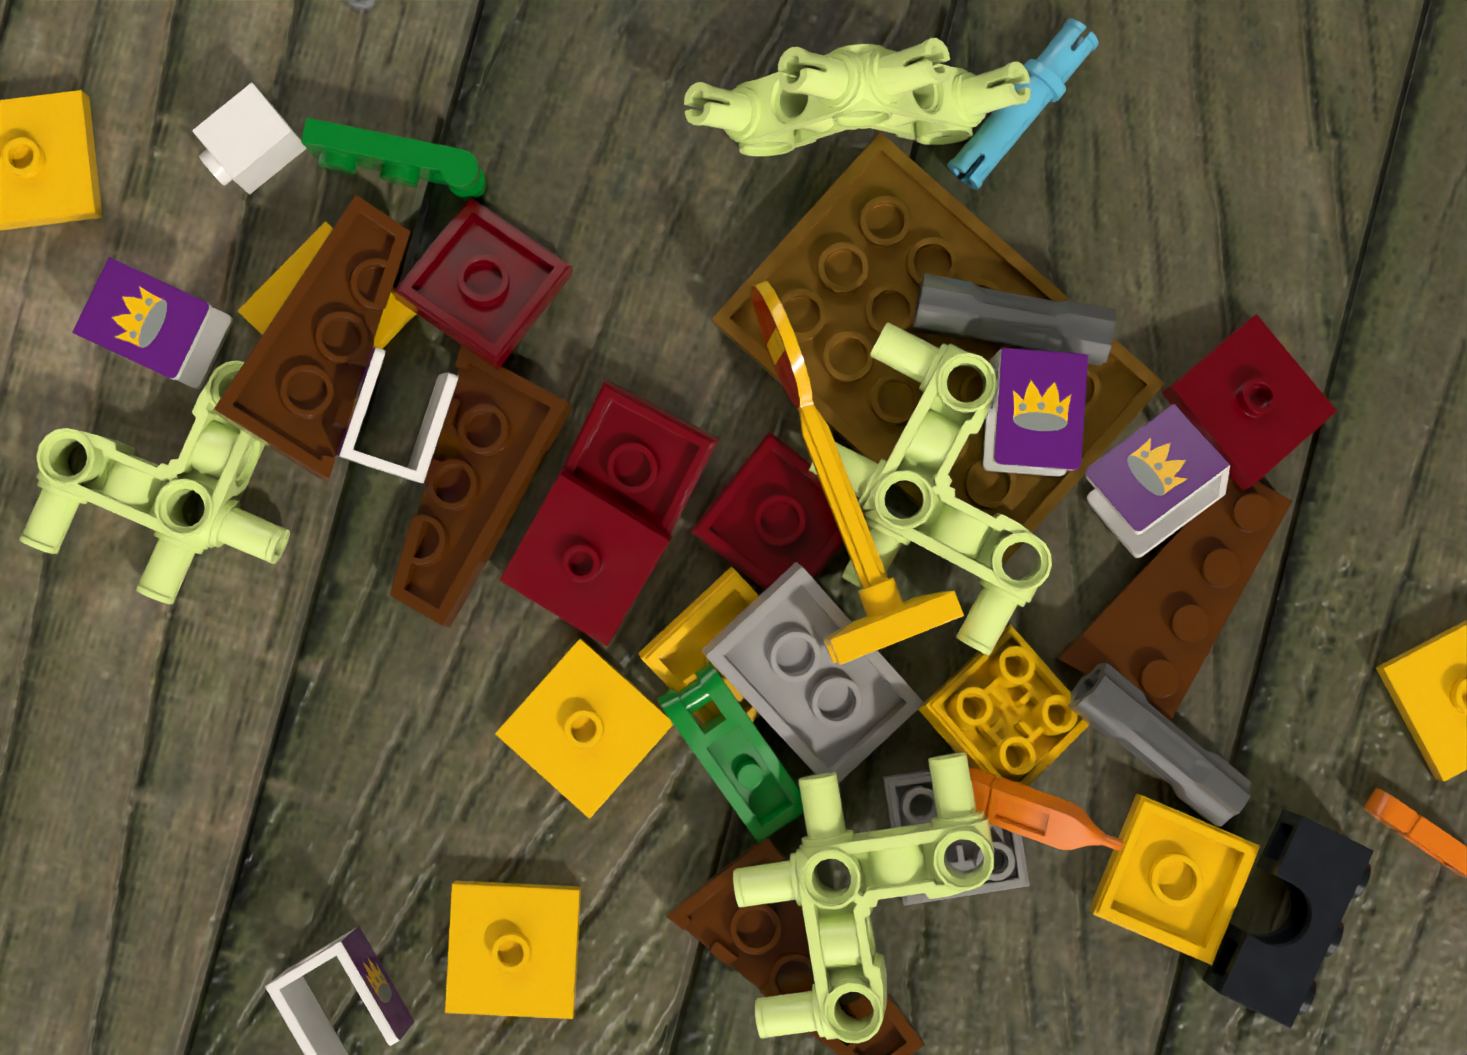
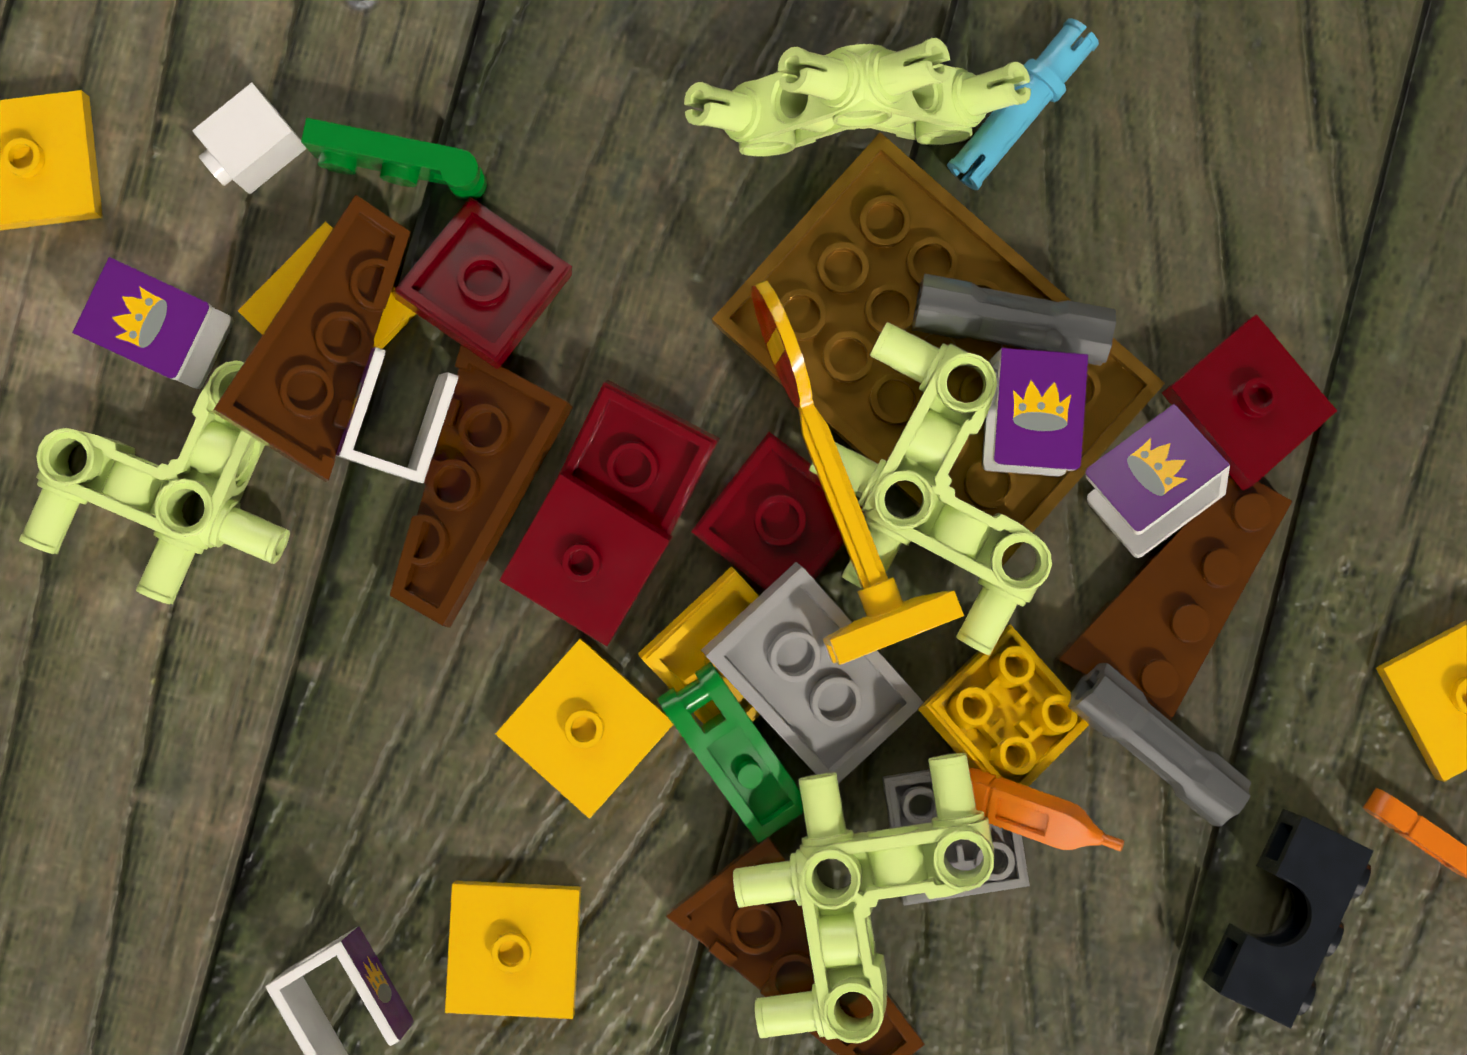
yellow plate [1088,793,1260,965] -> none

